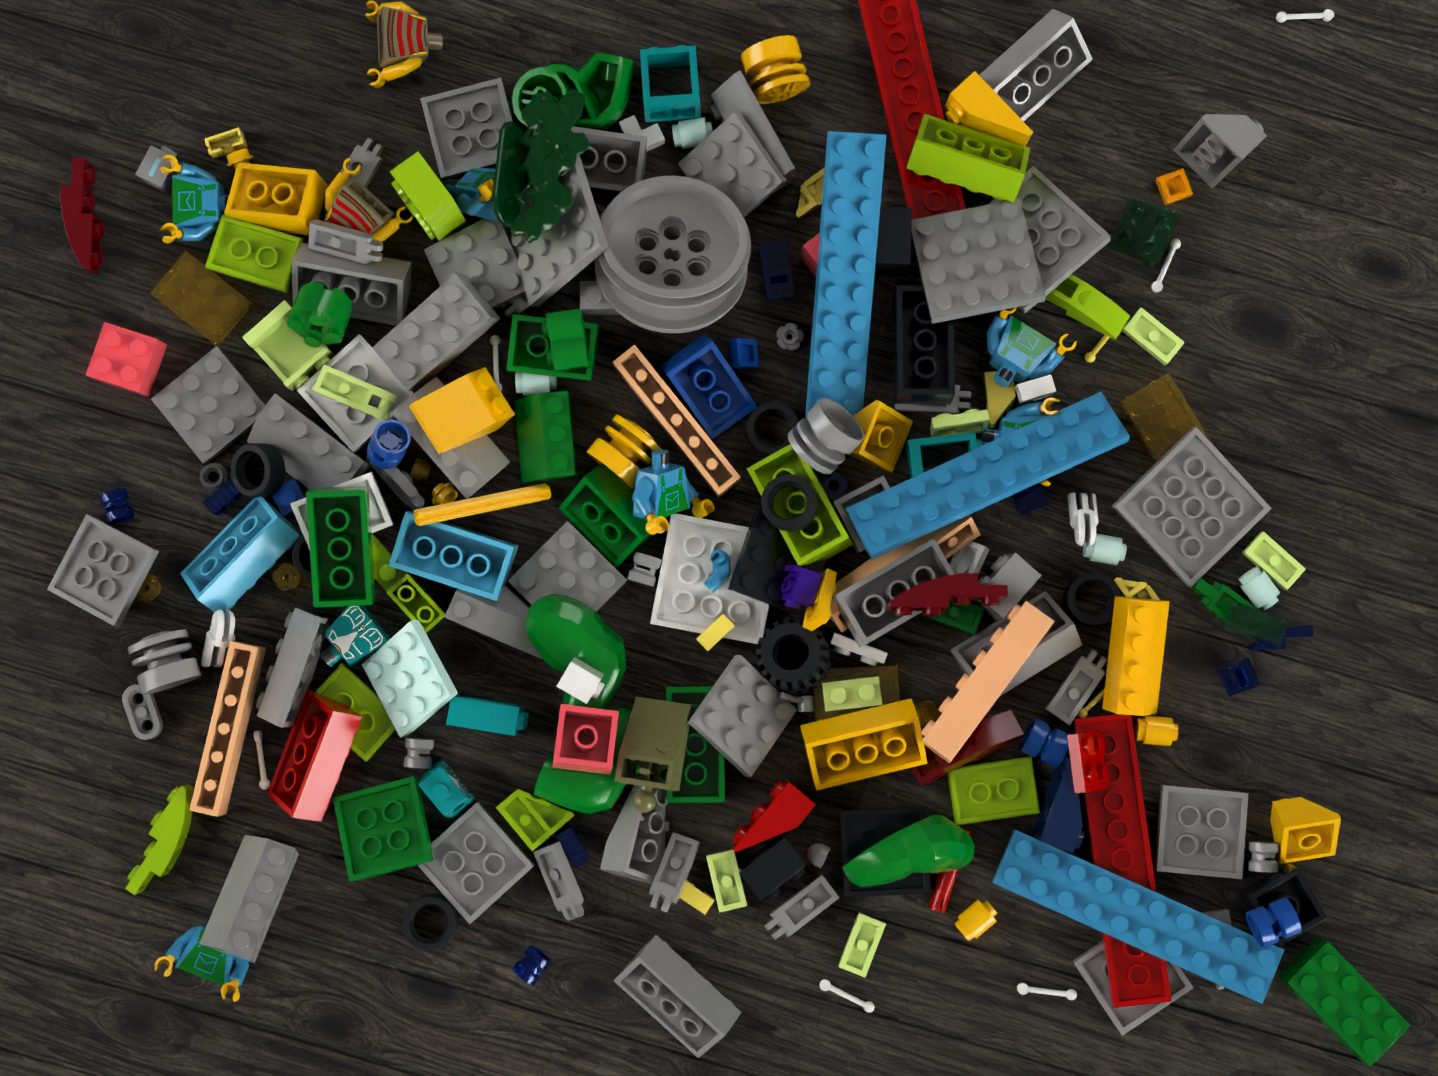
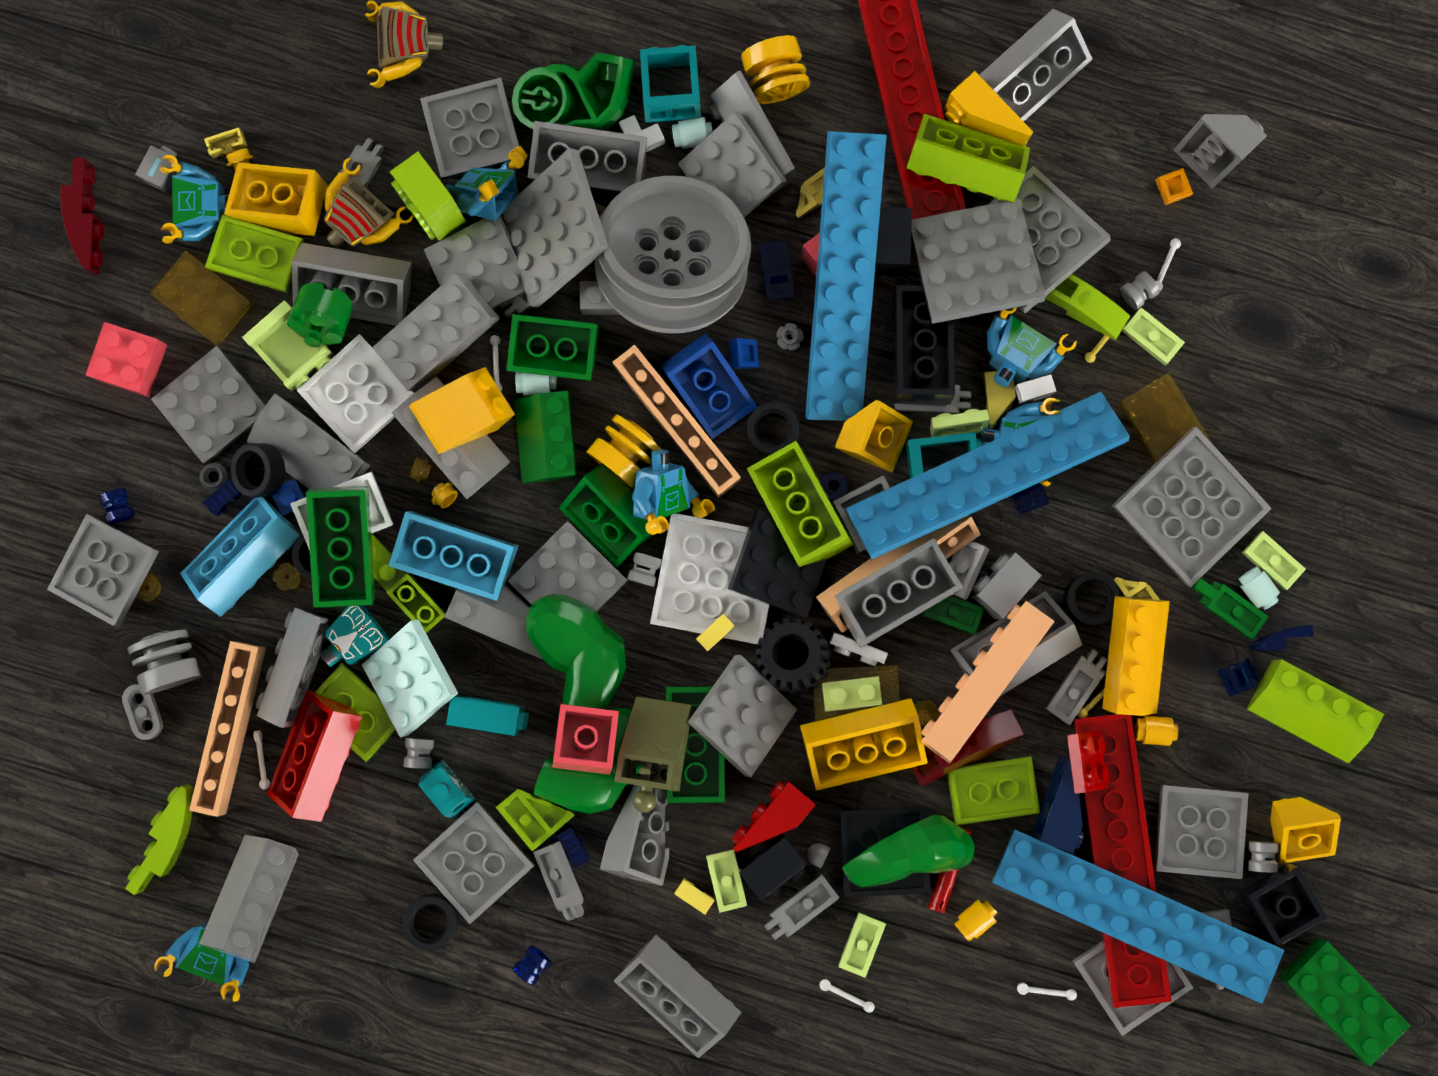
white arm [201,609,235,667] -> none
light grey hinge [308,219,383,264] -> none
yellowish green plate [313,365,398,421] -> none
green plate [333,776,434,882] -> none
light grey hinge [366,455,425,511] -> none
blue wheel [367,419,411,469] -> none
yellow axle [413,483,551,526] -> none
dark green plant [492,89,591,244] -> none
green brick [542,309,590,372] -> none
white brick [556,657,605,704] -> none
light grey hinge [649,832,700,913] -> none
dark azure arm [704,549,731,593] -> none
black tyre [761,474,818,532] -> none
light grey hand [780,692,814,712] -> none
dark purple brick [781,565,822,610] -> none
light grey wheel [788,397,865,474] -> none
yellow plate [802,568,837,631] -> none
dark red slope [887,573,1008,616] -> none
blue wheel [1019,718,1071,768] -> none
white arm [1067,493,1099,547] -> none
light aqua brick [1083,533,1127,566] -> none
clear green hinge [1107,198,1182,267] -> none
clear green hinge [1223,602,1289,647] -> none
blue wheel [1246,897,1302,948] -> none
white hinge [1276,9,1334,23] -> none
none -> light grey wheel [1120,271,1160,310]
none -> lime slope [1247,659,1384,763]

